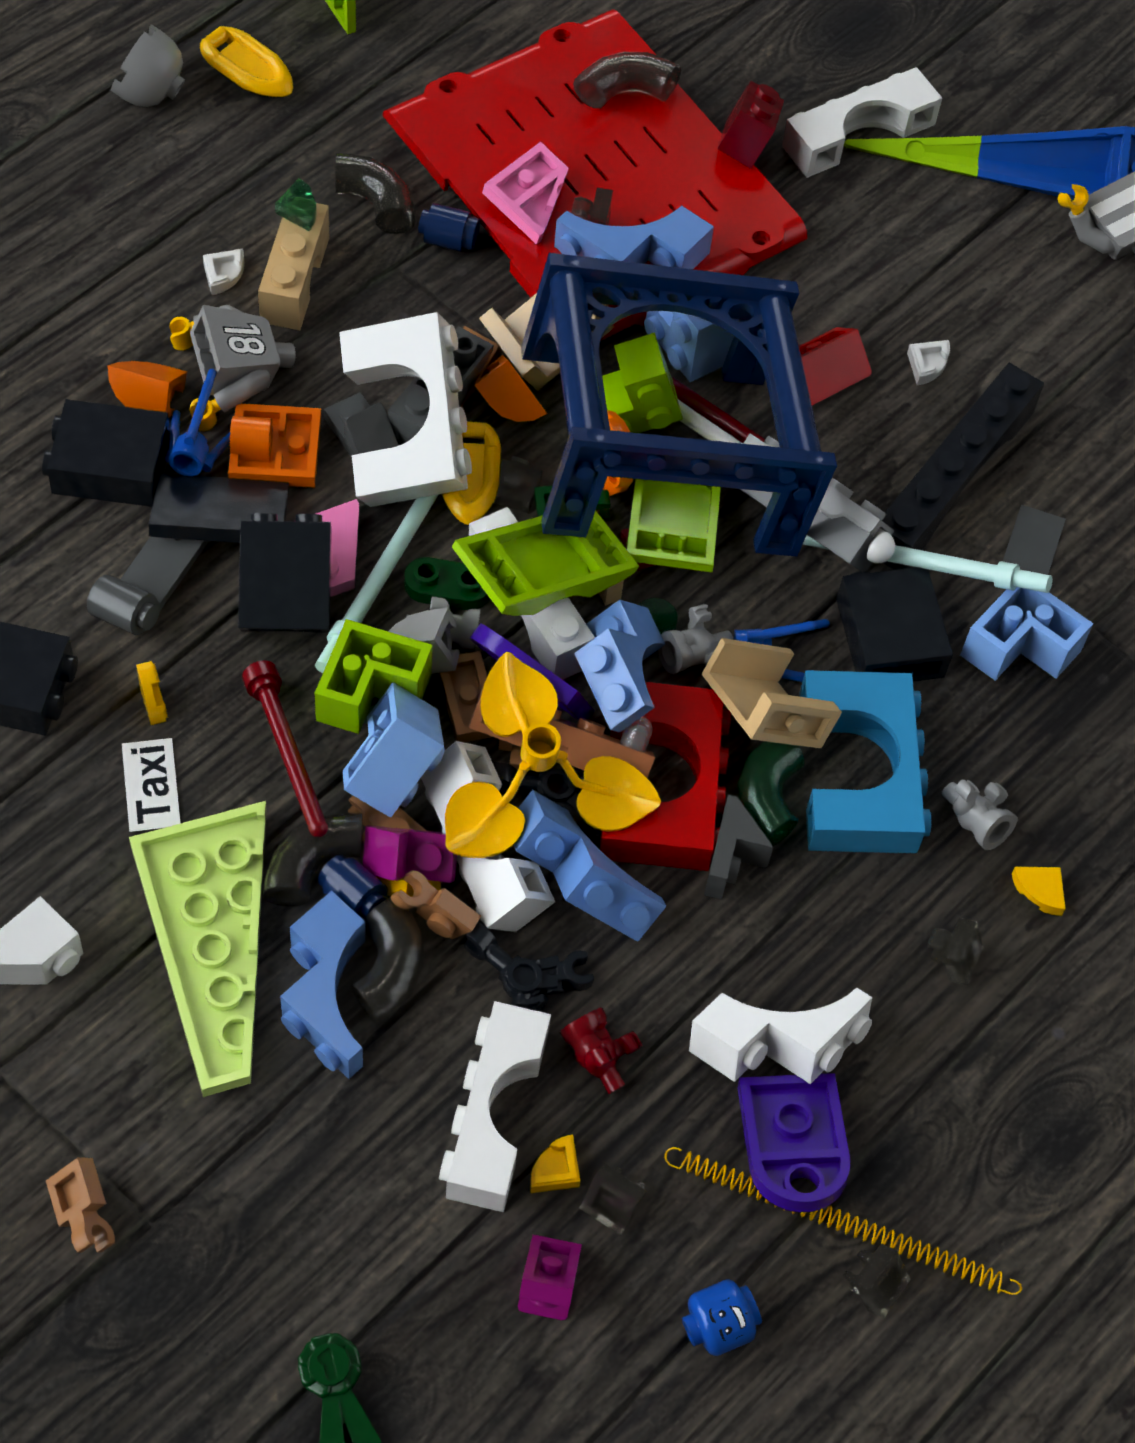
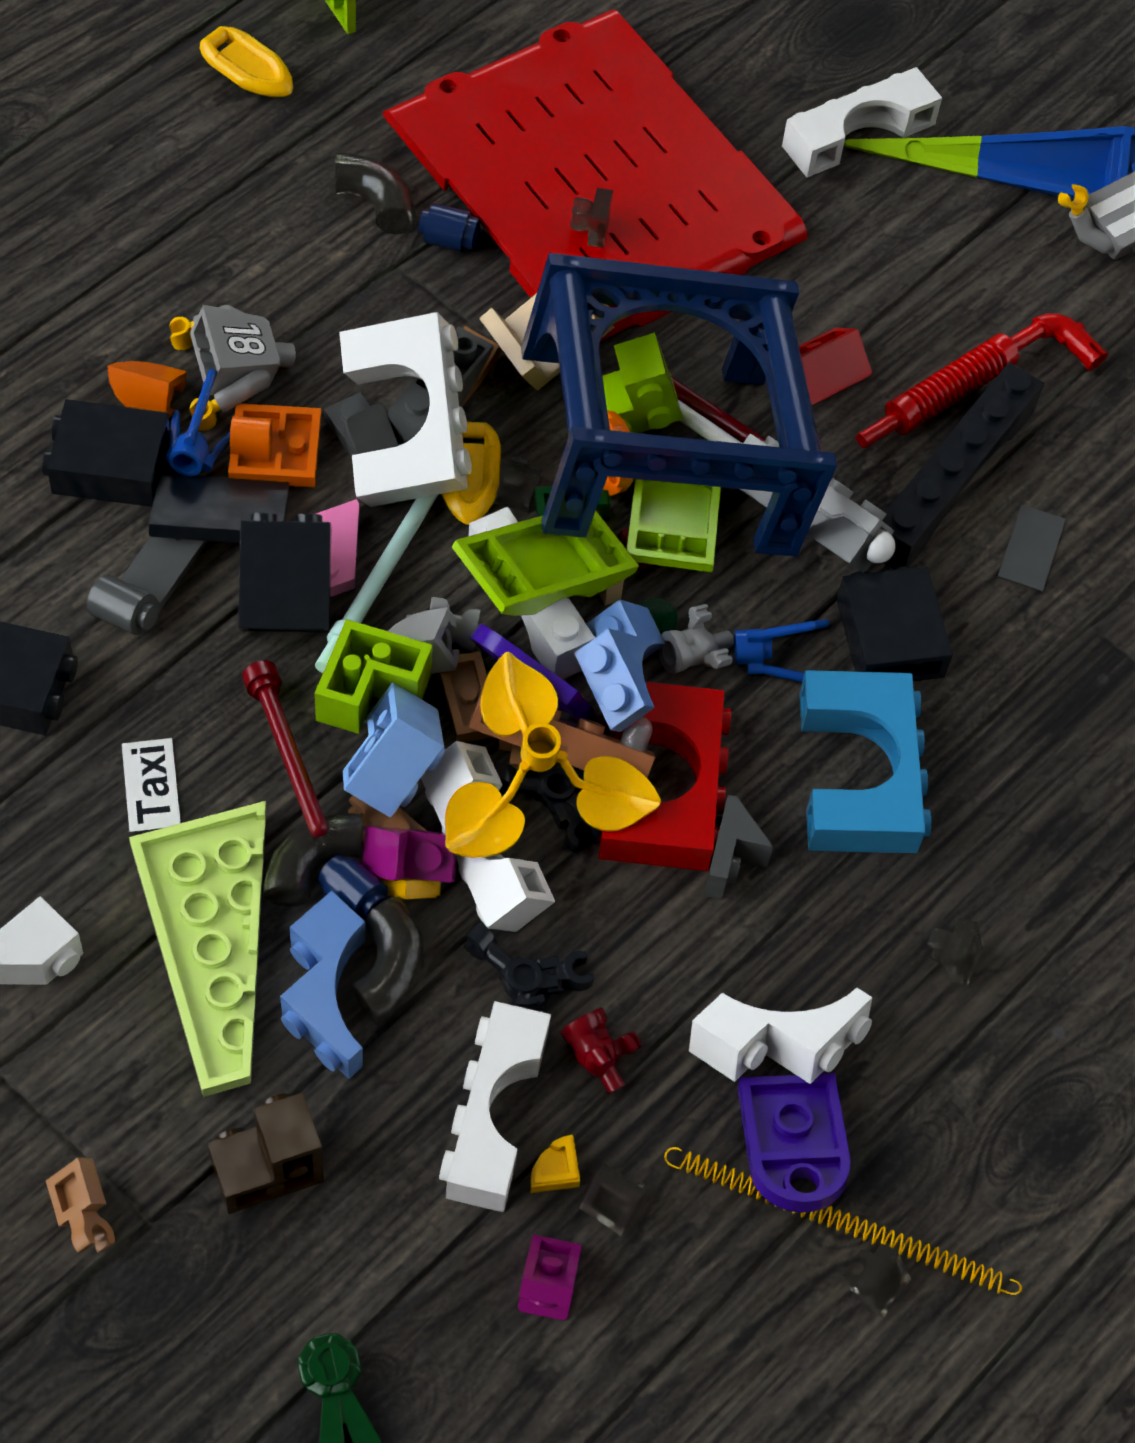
light grey cylinder [110,25,185,108] -> none
yellow tile [136,661,168,725] -> none
white tile [203,248,244,296] -> none
tan arch [258,198,329,330] -> none
clear green tile [275,178,317,231] -> none
medium nougat plate [391,870,481,939] -> none
dark green plate [404,557,490,610] -> none
orange brick [475,355,547,422] -> none
bright pink wing [482,142,569,245] -> none
medium blue arch [514,789,666,942] -> none
medium blue arch [554,206,714,269] -> none
clear smoke cylinder [573,51,681,108] -> none
light blue brick [644,311,739,382] -> none
blue head [682,1279,762,1356] -> none
tan panel [702,638,842,748] -> none
dark red brick [717,81,784,168] -> none
clear green cylinder [737,741,805,847] -> none
light aqua bar [803,535,1053,593] -> none
white tile [907,340,950,385] -> none
light grey piece [942,779,1018,850] -> none
light blue brick [960,587,1093,681] -> none
yellow tile [1012,867,1066,916] -> none
none -> dark brown brick [208,1092,324,1214]
none -> red piece [856,313,1108,448]

